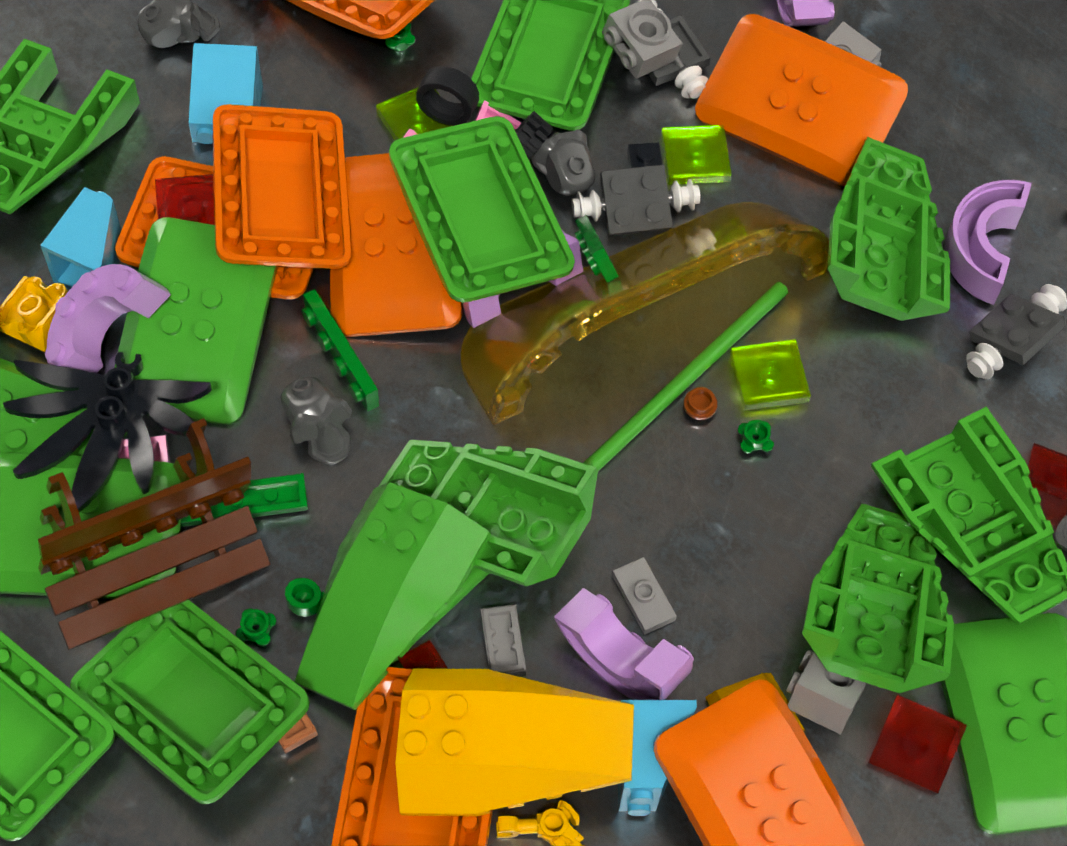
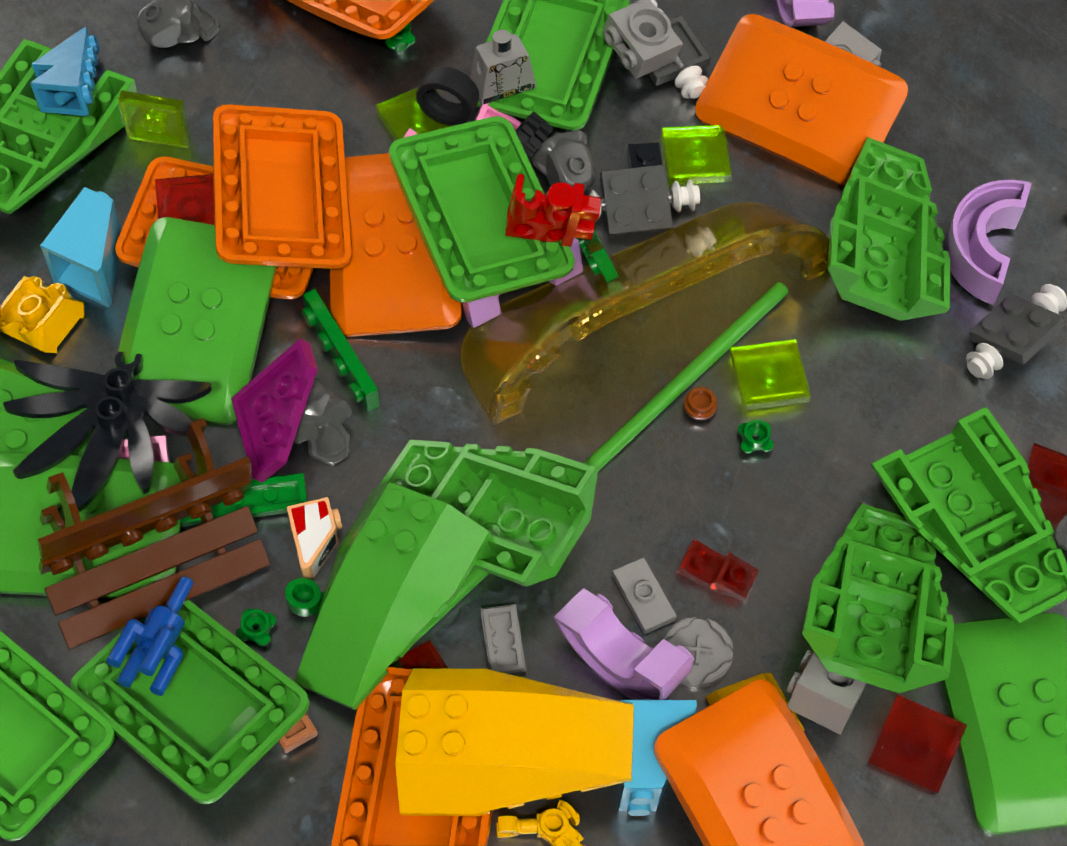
lavender brick [45,264,171,373] -> none
medium azure slope [188,43,263,144] -> none
none -> dark azure slope [30,27,100,116]
none -> blue plant [106,577,194,696]
none -> clear neon green plate [118,90,192,148]
none -> magenta plate [231,339,318,483]
none -> slope [287,497,342,581]
none -> light grey torso [470,30,536,105]
none -> red hips [505,174,601,247]
none -> light grey tile [664,617,733,688]
none -> clear red slope [676,539,759,601]

